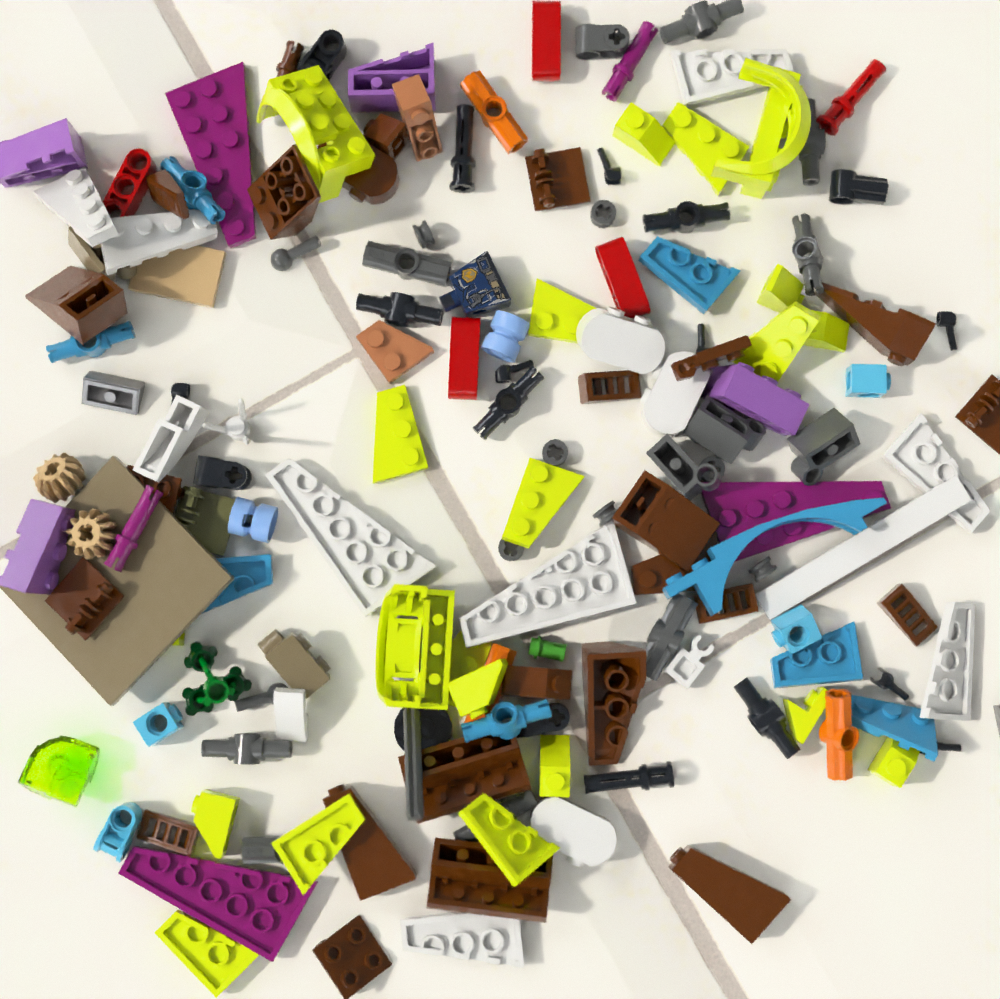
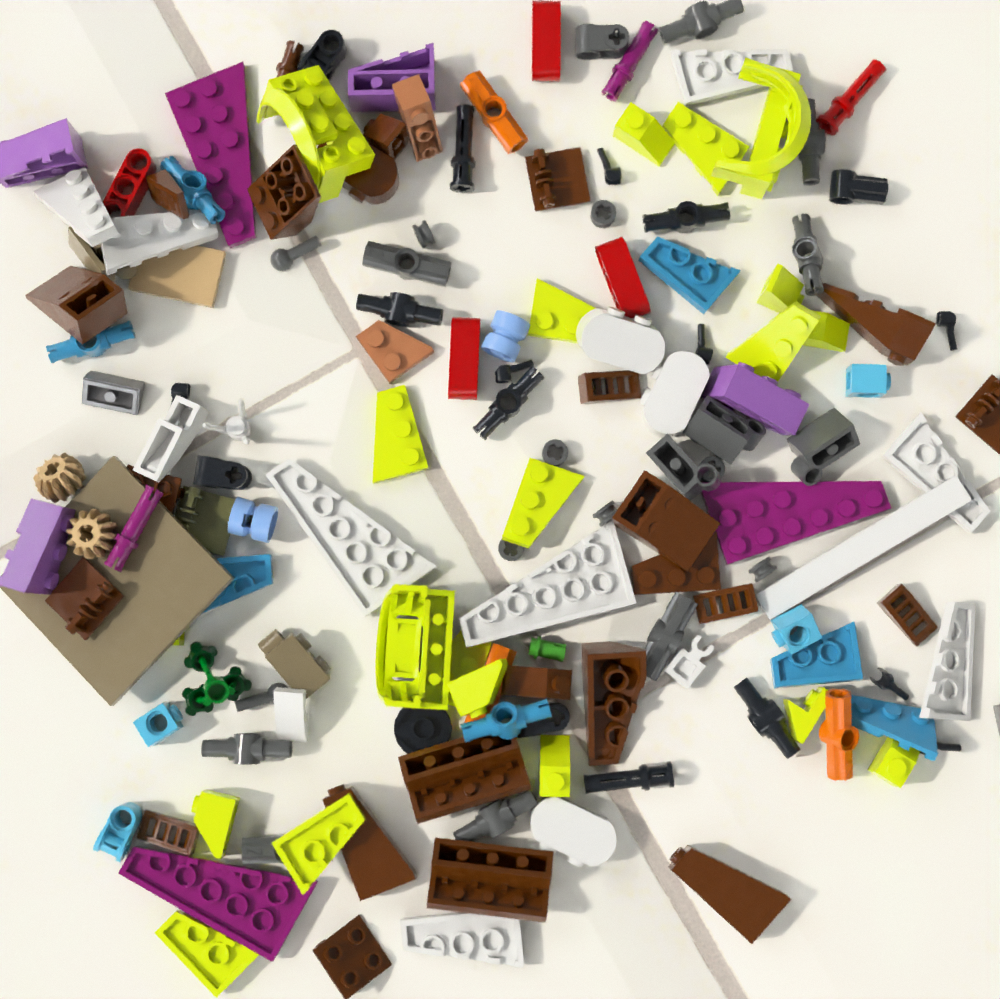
clear neon green brick [18,735,100,808] -> none
dark grey axle [403,708,424,821] -> none
torso [439,251,511,318] -> none
neon yellow wing [458,793,560,886] -> none
dark azure slope [662,498,887,616] -> none
reddish brown hinge [670,335,752,381] -> none

